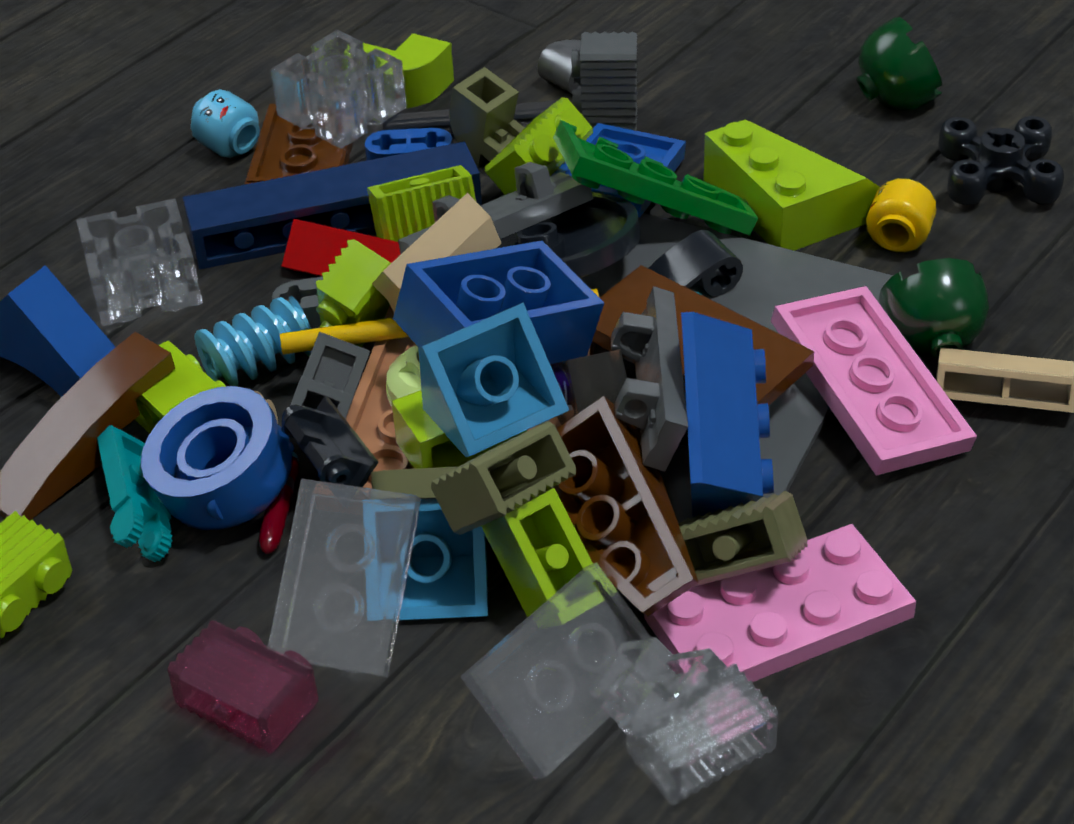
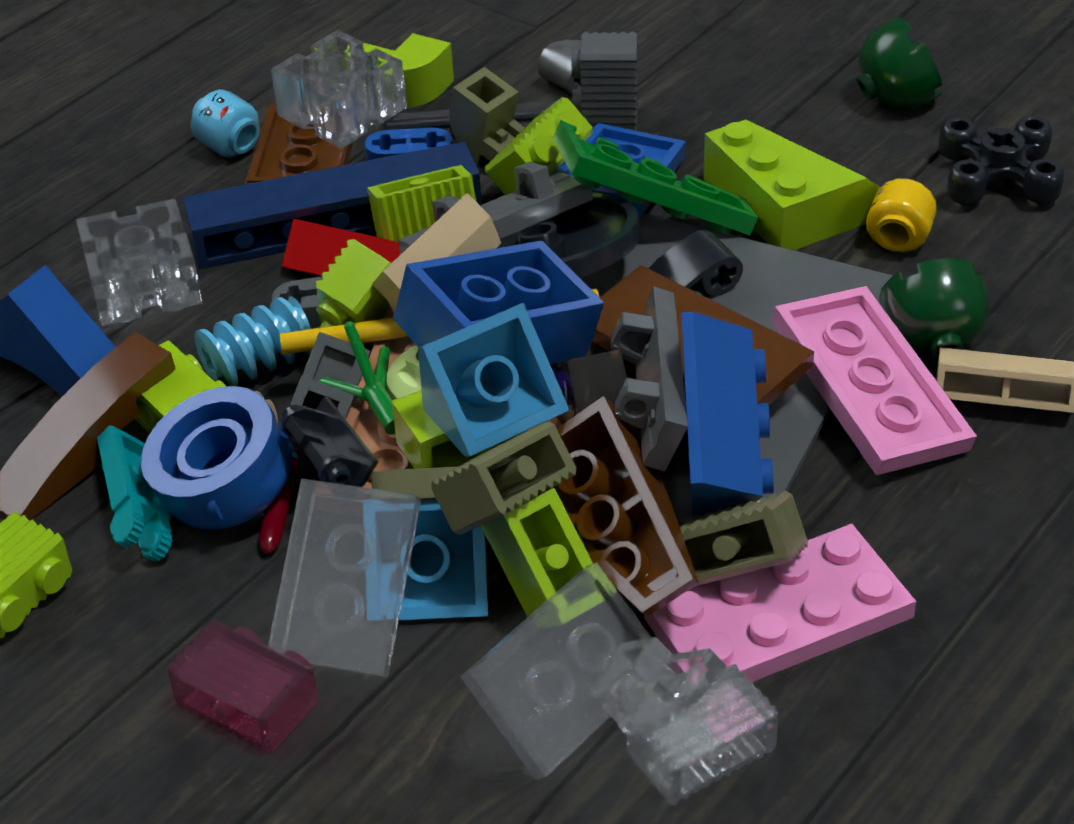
none -> green plant [319,321,395,434]

